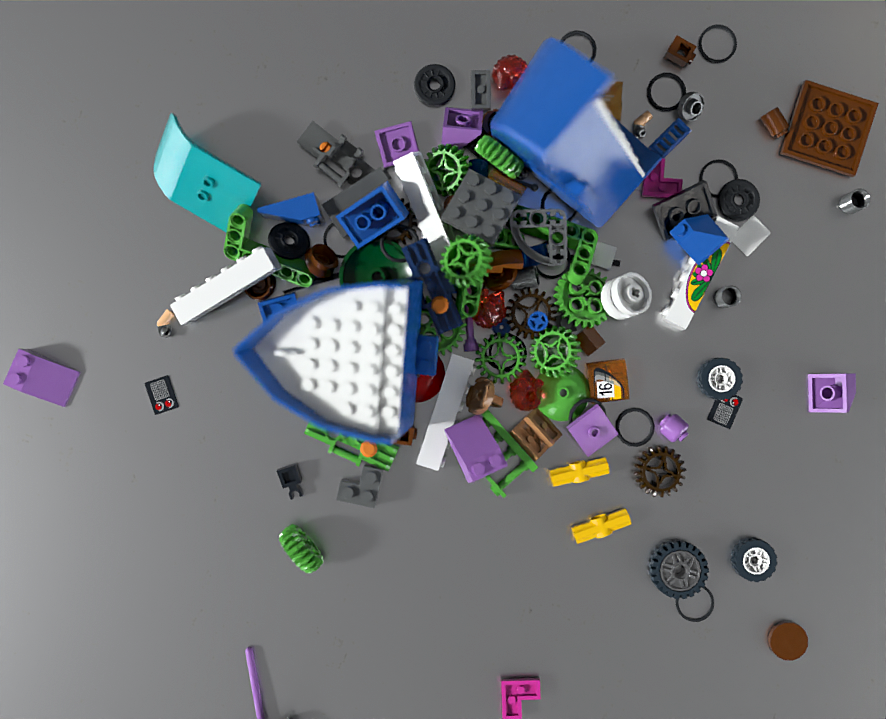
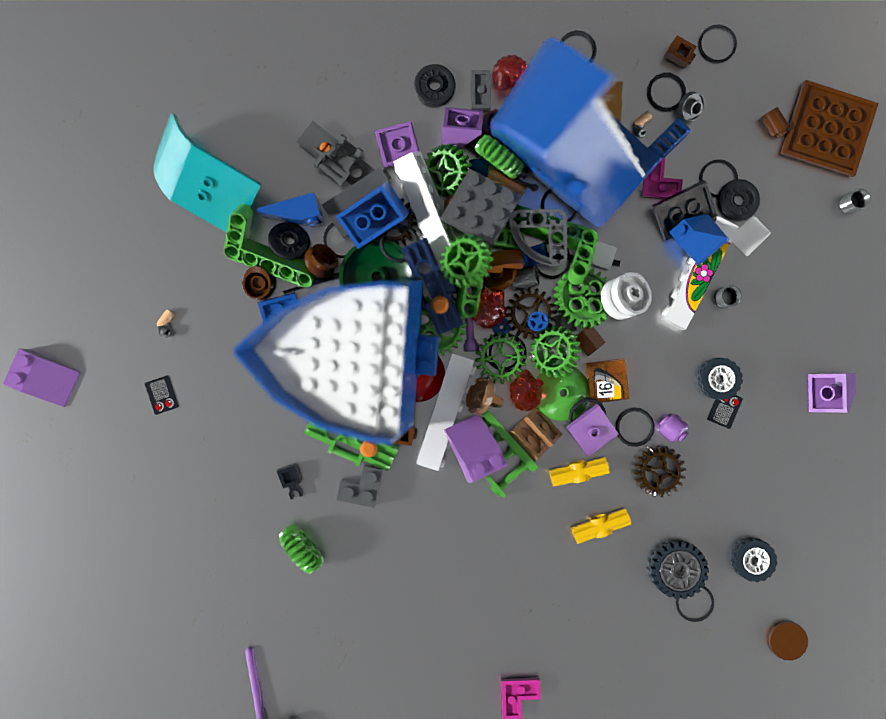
white brick [170,246,282,325] -> none

